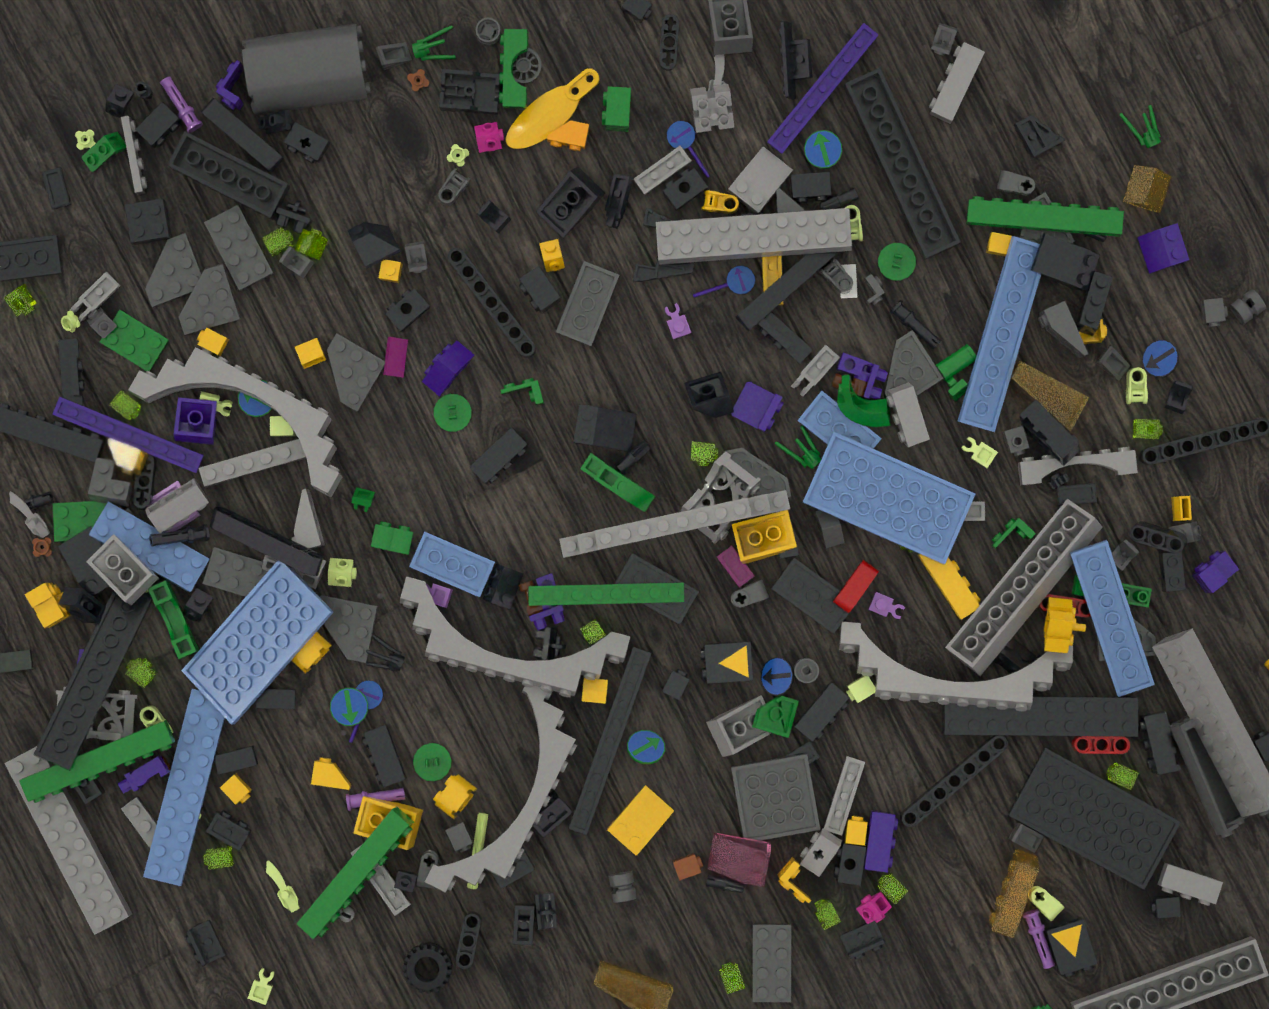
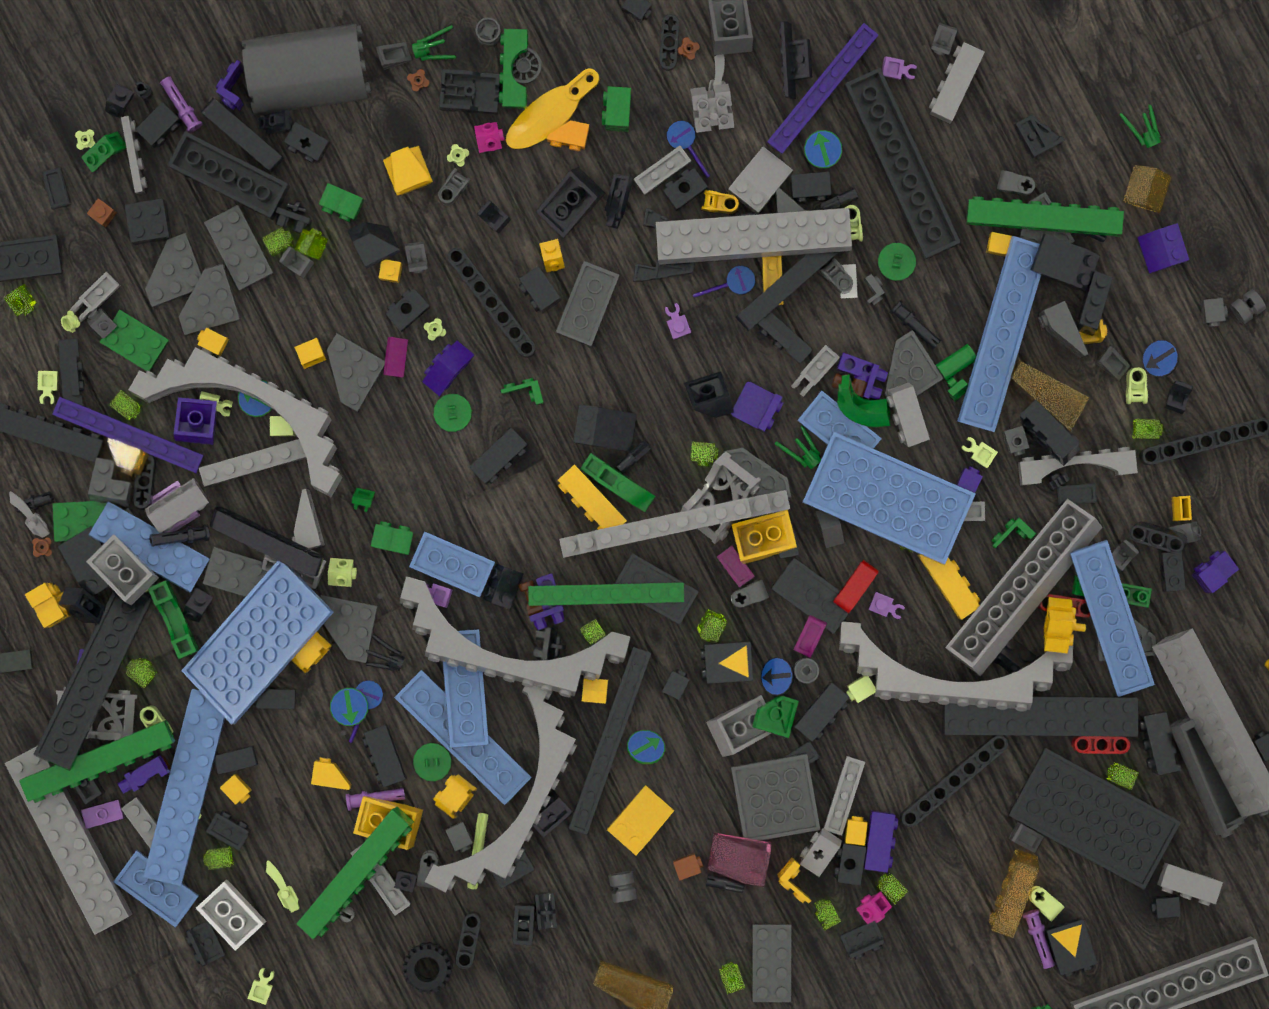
none -> yellowish green plate [38,371,59,404]
none -> medium lavender plate [81,800,124,829]
none -> dark orange brick [87,198,117,228]
none -> medium blue plate [113,850,199,928]
none -> white brick [196,880,266,951]
none -> green brick [319,183,364,222]
none -> yellow piece [383,146,433,196]
none -> medium blue plate [394,670,532,805]
none -> yellowish green plate [424,318,446,341]
none -> medium blue plate [442,629,489,748]
none -> yellow brick [558,464,627,530]
none -> dark orange plate [678,37,700,60]
none -> clear neon green brick [697,609,727,642]
none -> magenta tile [793,615,827,658]
none -> medium lavender plate [882,56,917,80]
none -> dark purple brick [956,467,983,493]

